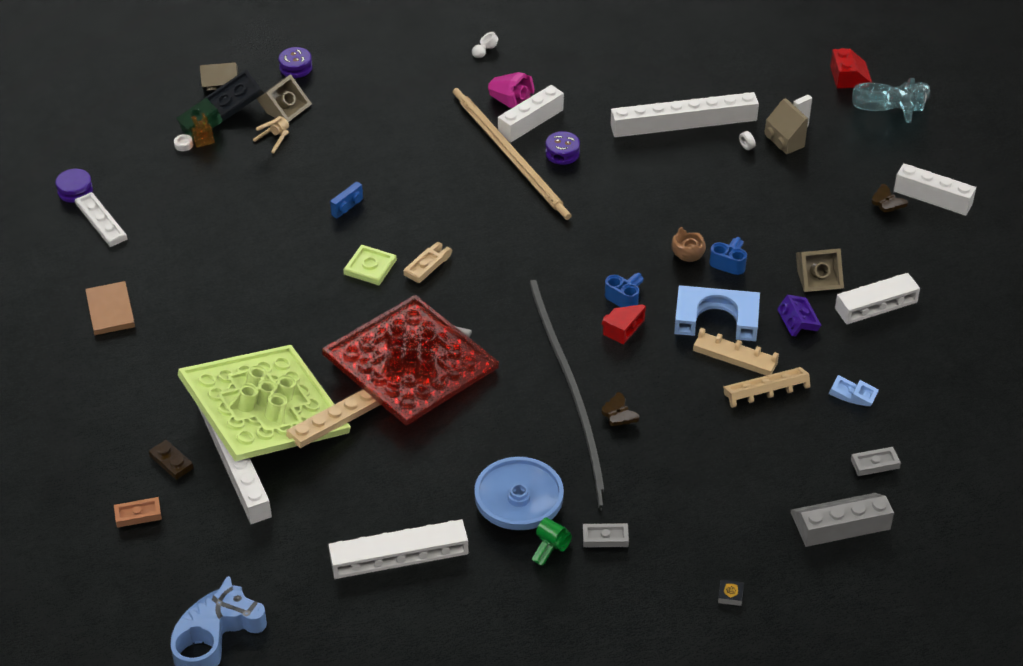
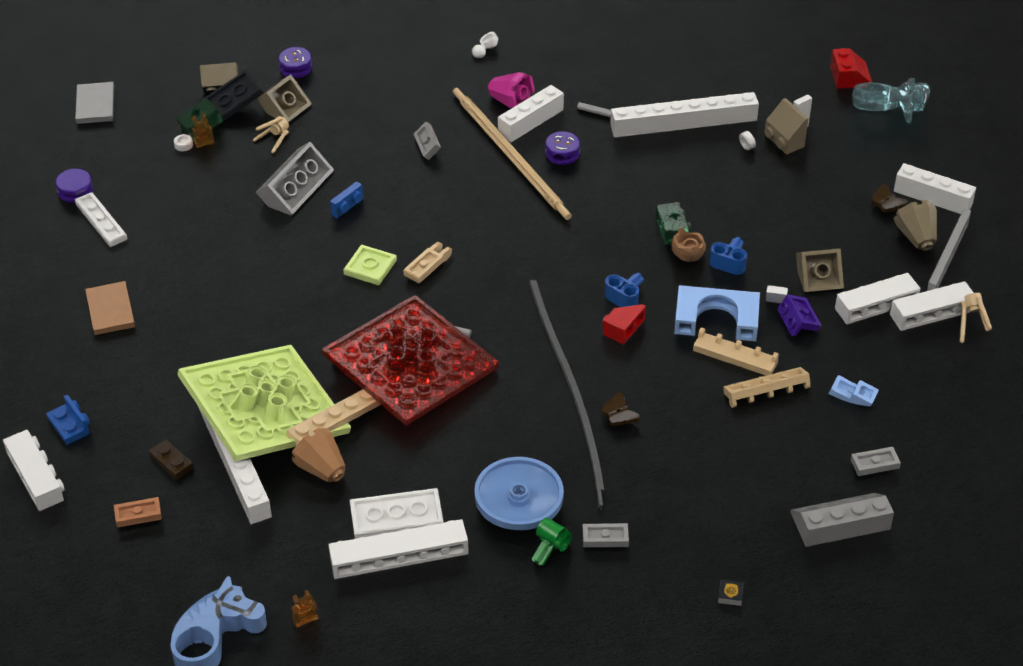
none -> white brick [3,430,65,511]
none -> blue bracket [46,395,90,445]
none -> light grey tile [75,82,114,124]
none -> light grey slope [256,142,334,215]
none -> clear orange plate [291,590,318,627]
none -> medium nougat cone [292,428,346,482]
none -> white tile [350,488,444,539]
none -> light grey plate [414,122,441,160]
none -> light grey bar [577,102,611,118]
none -> clear green brick [655,202,691,245]
none -> white tile [766,286,788,303]
none -> white brick [890,281,973,331]
none -> dark tan cone [894,200,937,251]
none -> light grey tile [927,209,971,291]
none -> tan plant [960,293,992,343]

